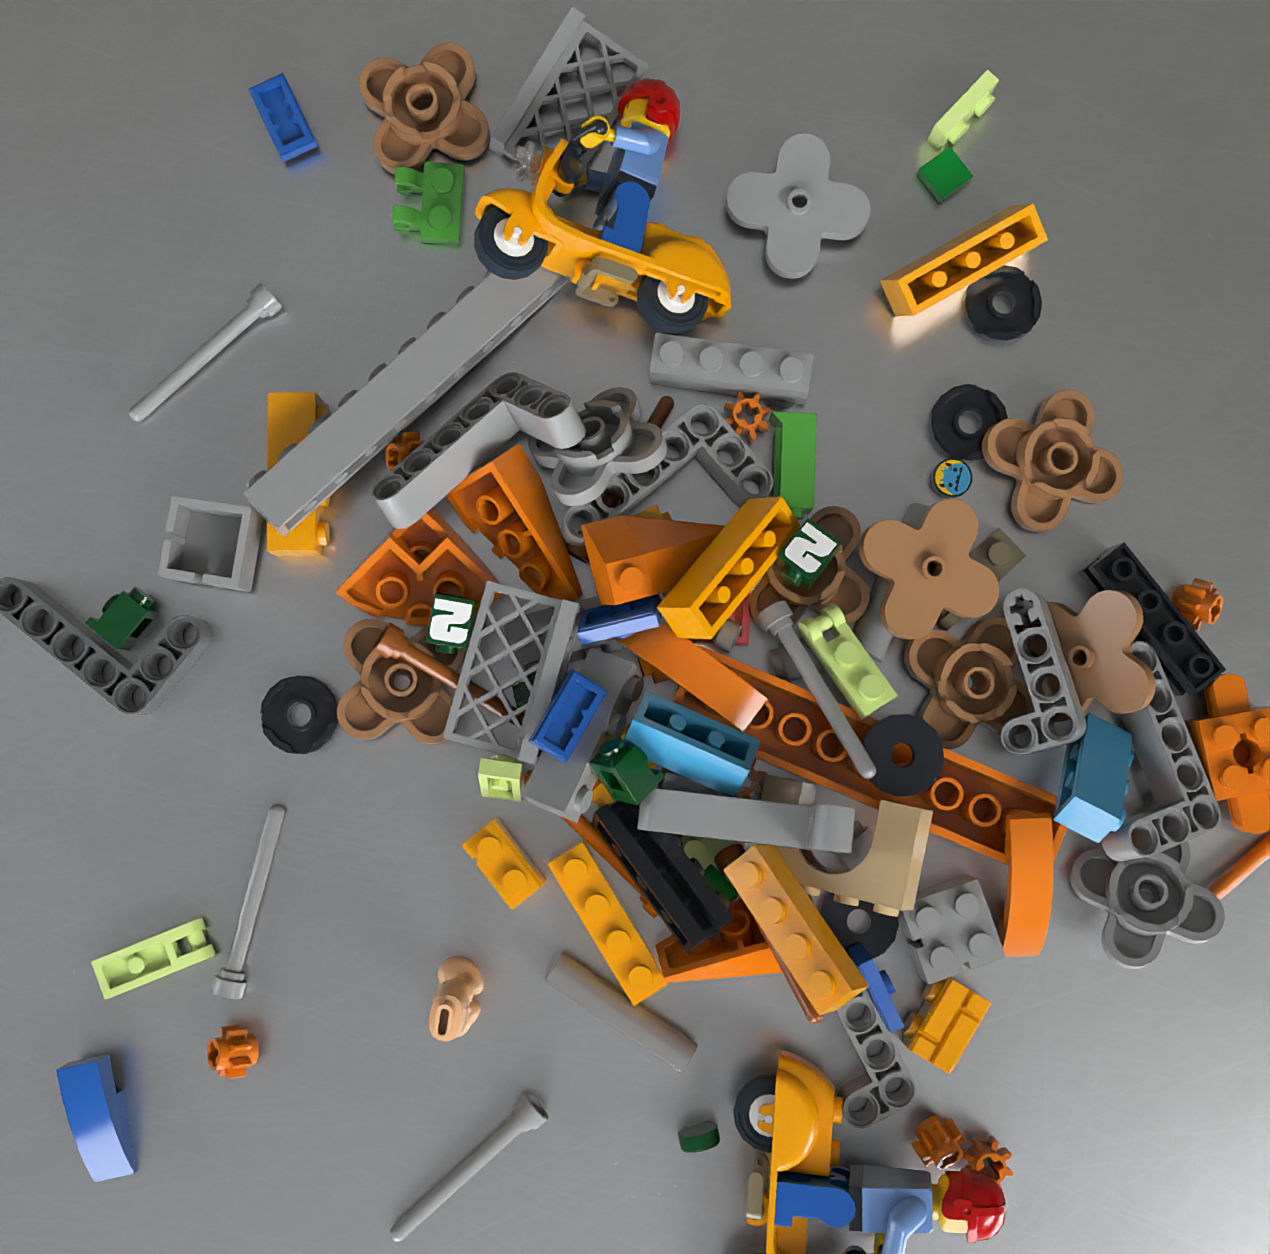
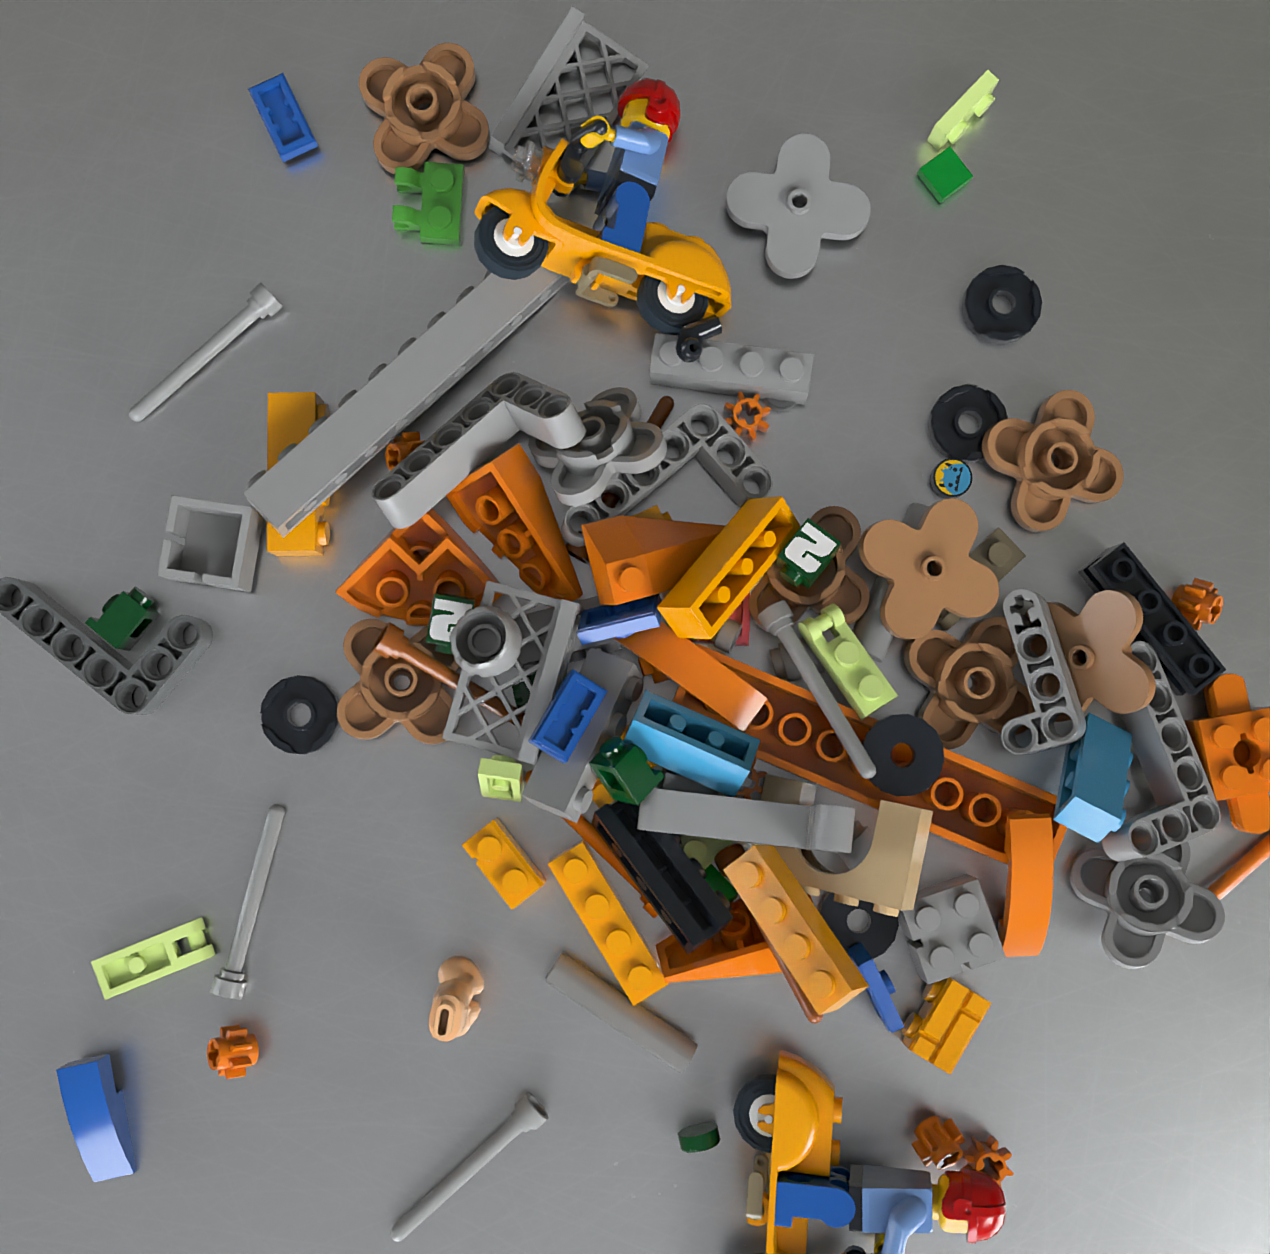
bright green window [768,412,817,520] -> none
light grey beam [835,989,916,1129] -> none
light orange brick [879,203,1048,316] -> none
none -> light grey hair [449,605,522,678]
none -> black arm [675,315,722,363]

